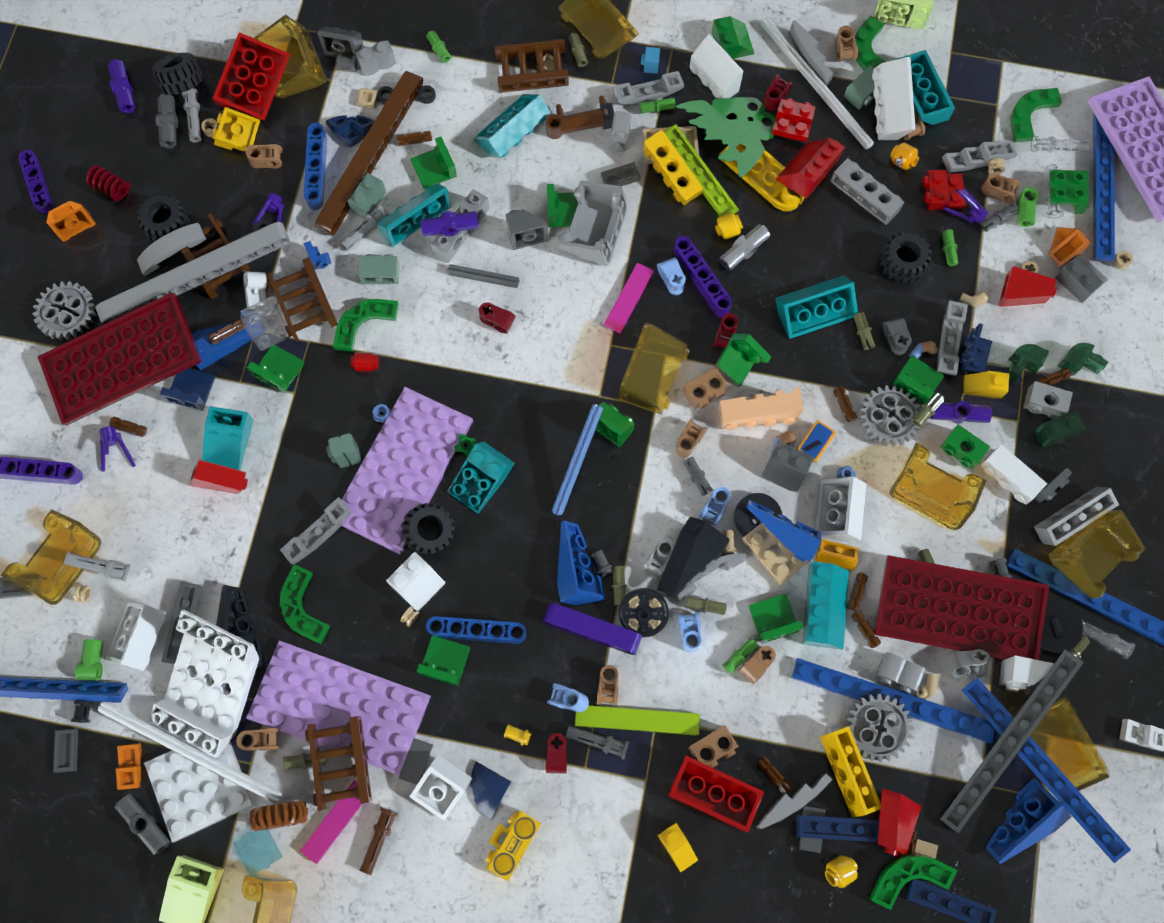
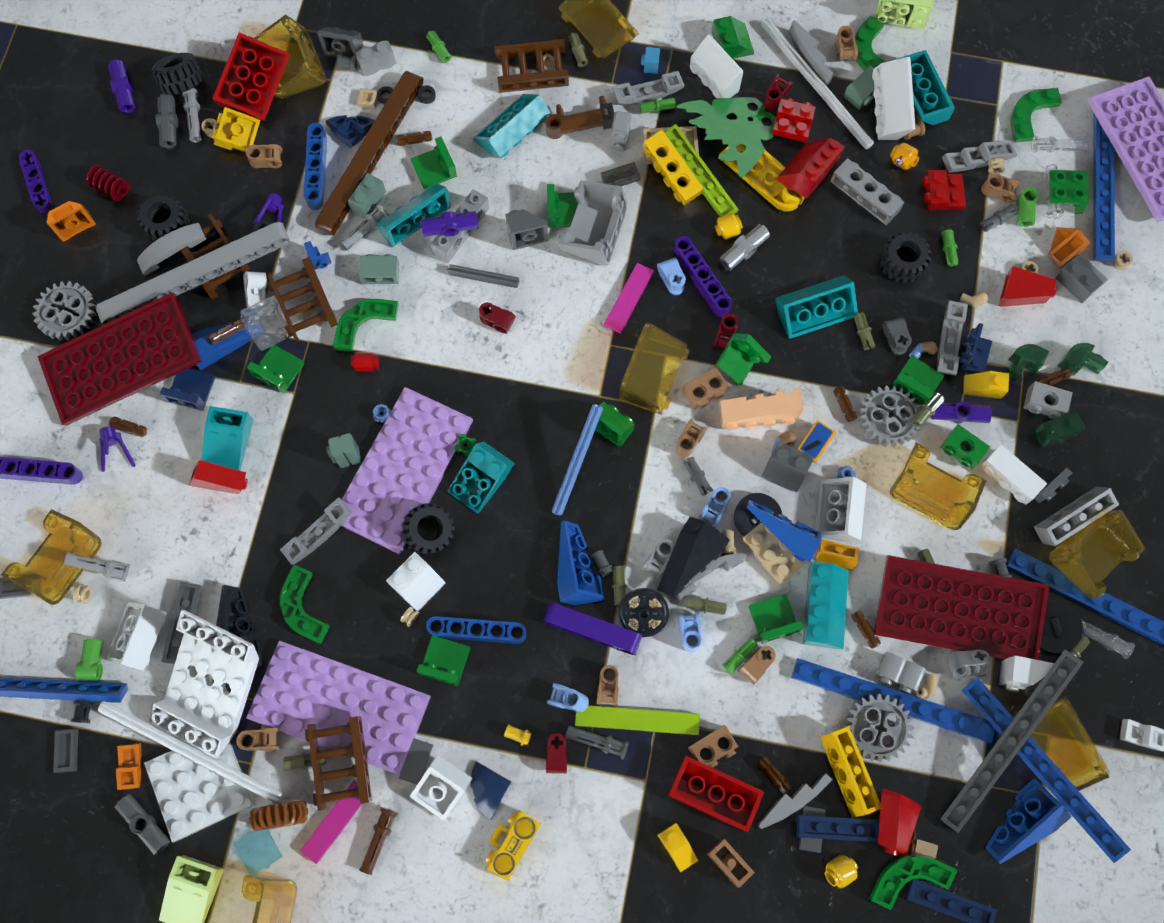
reddish brown axle [847,573,868,612] -> none
dark purple plant [943,188,988,224] -> none
none -> medium nougat brick [706,839,755,888]

